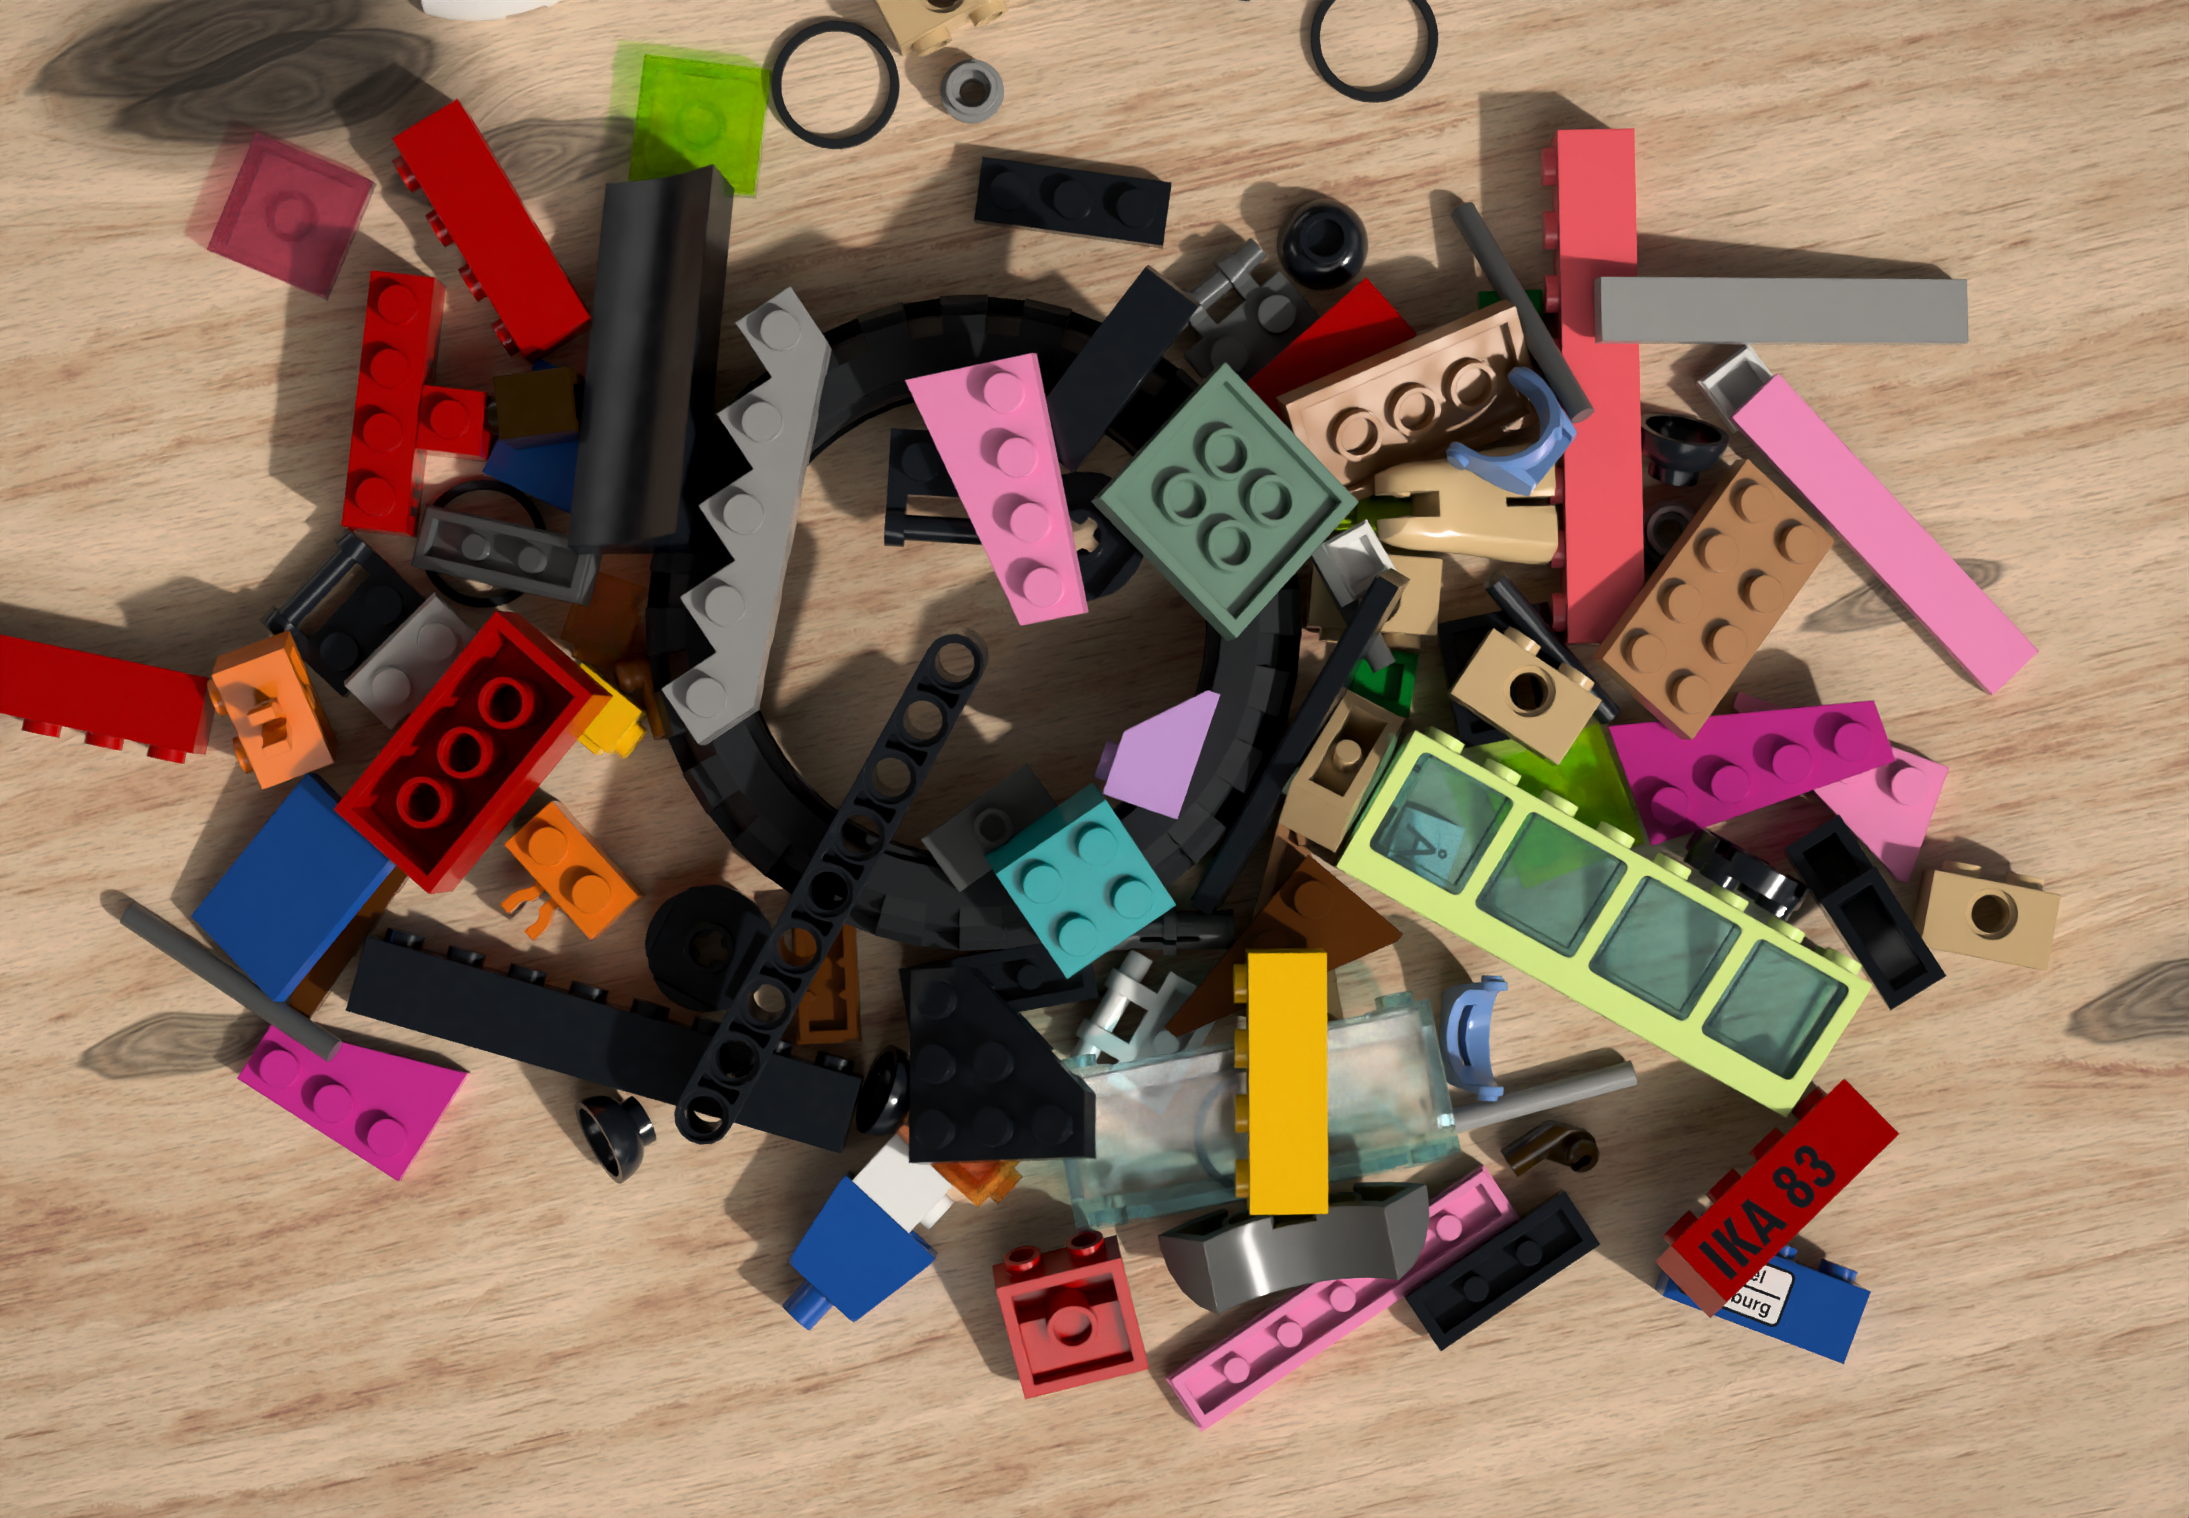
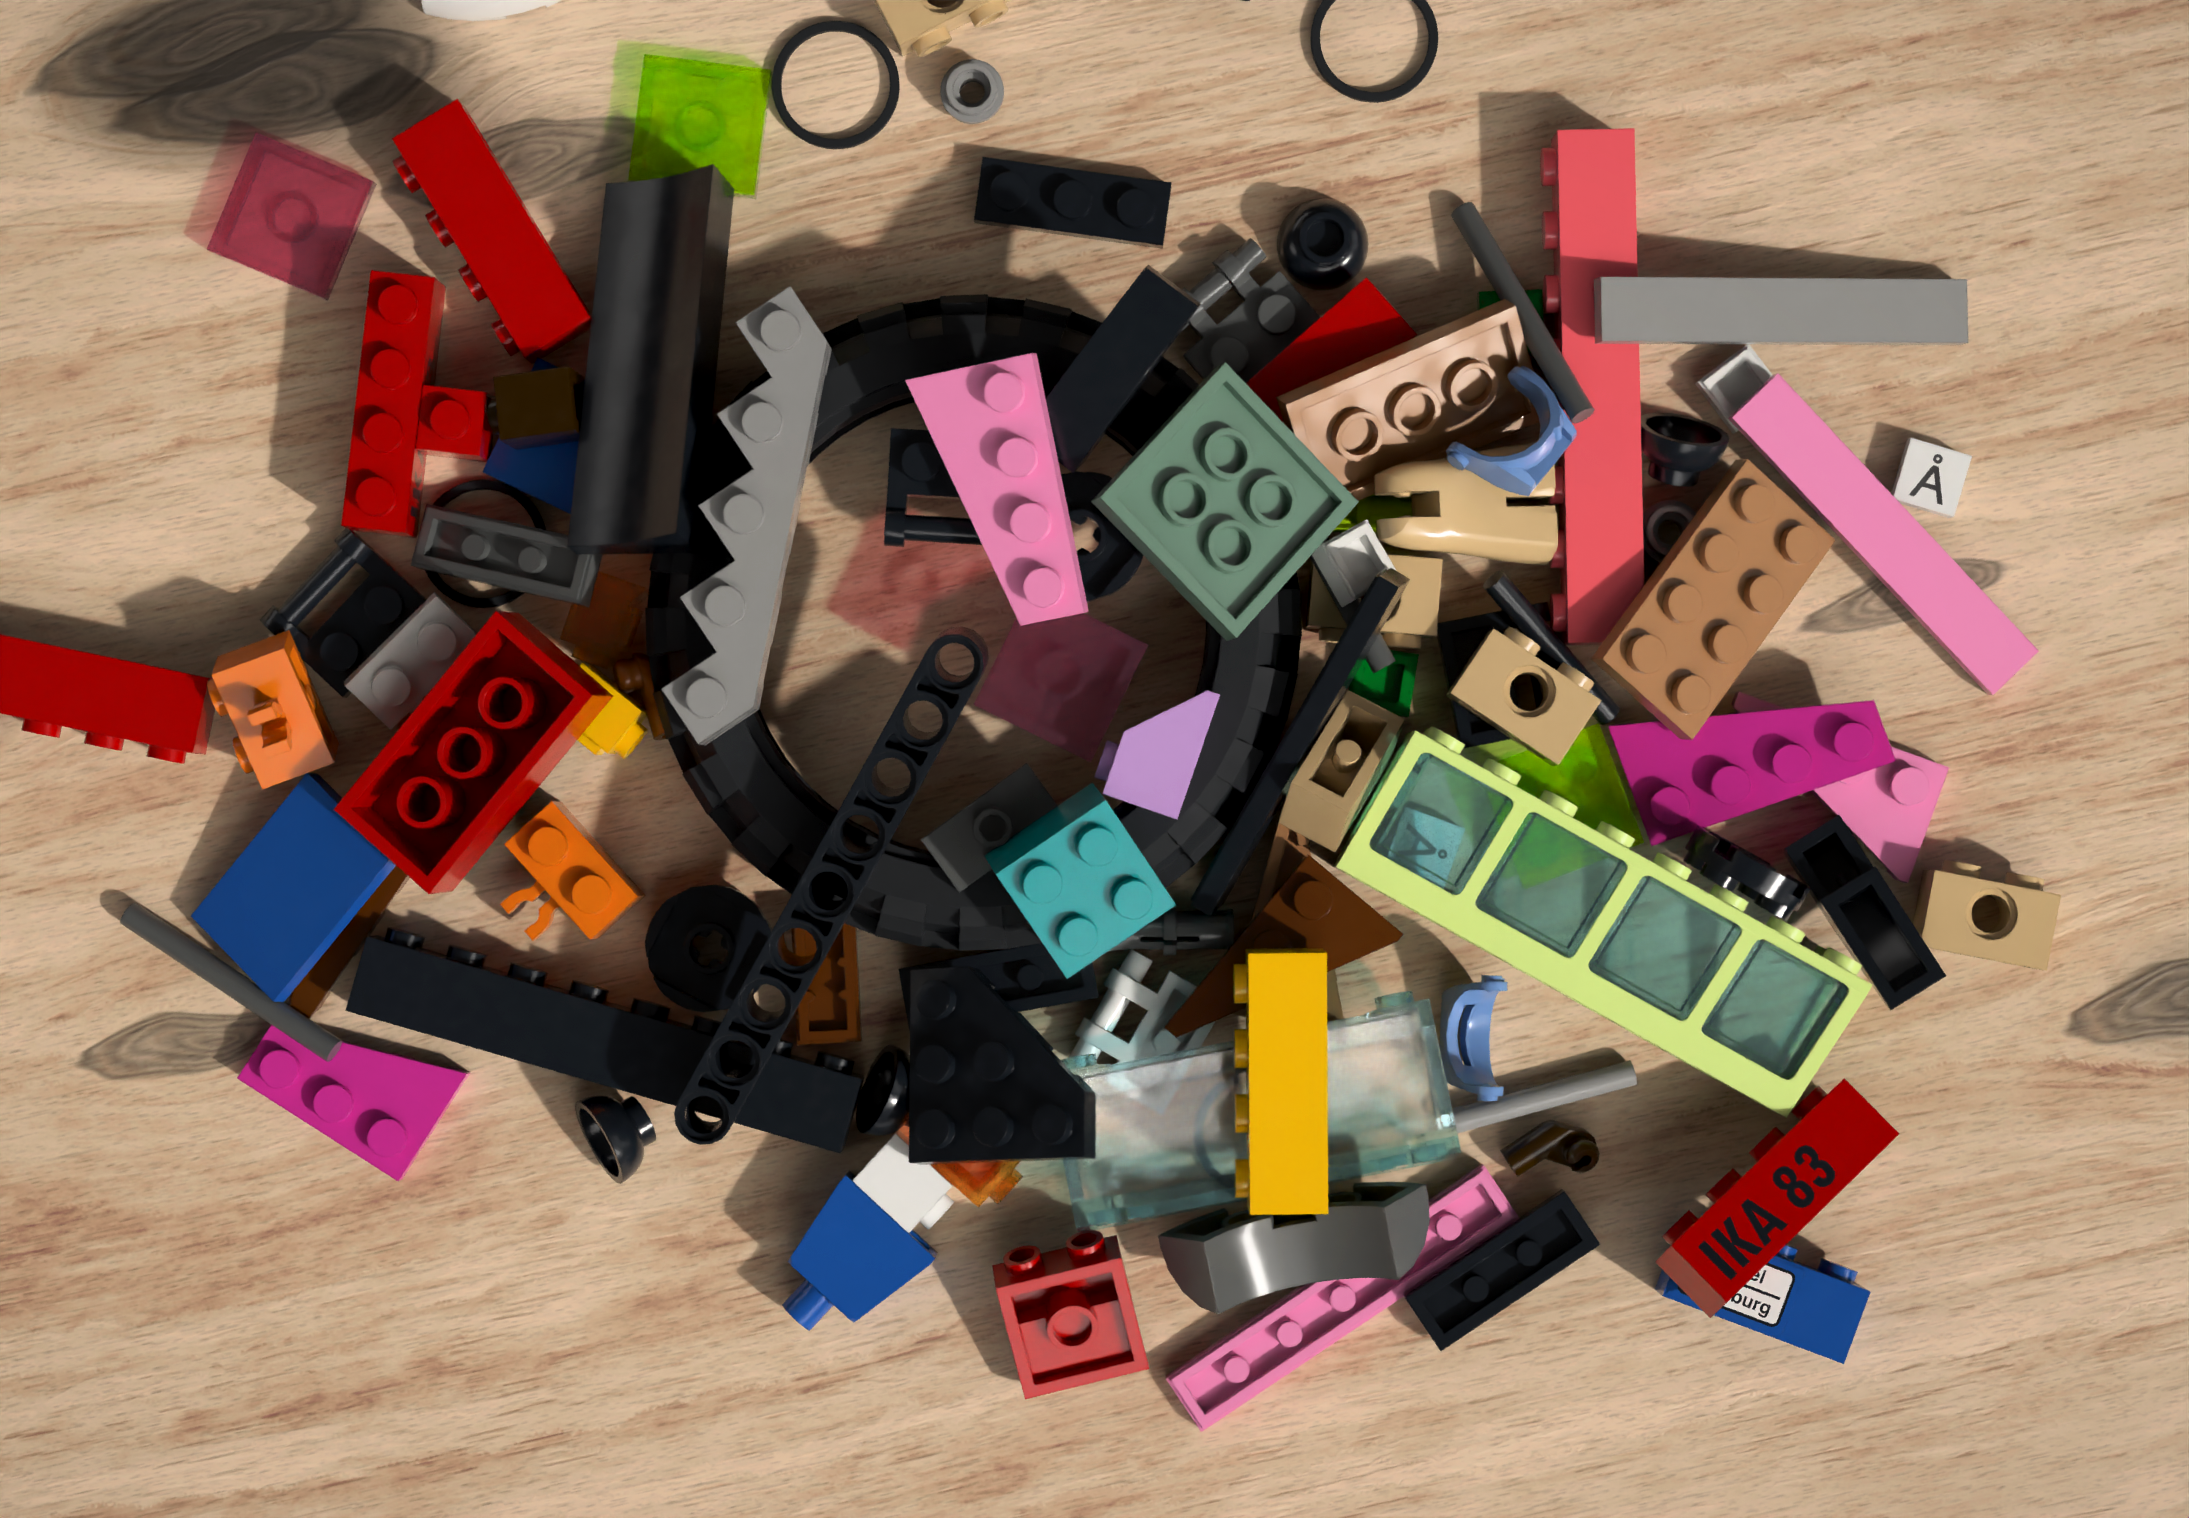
none -> clear pink tile [974,613,1148,763]
none -> white tile [1891,438,1972,518]

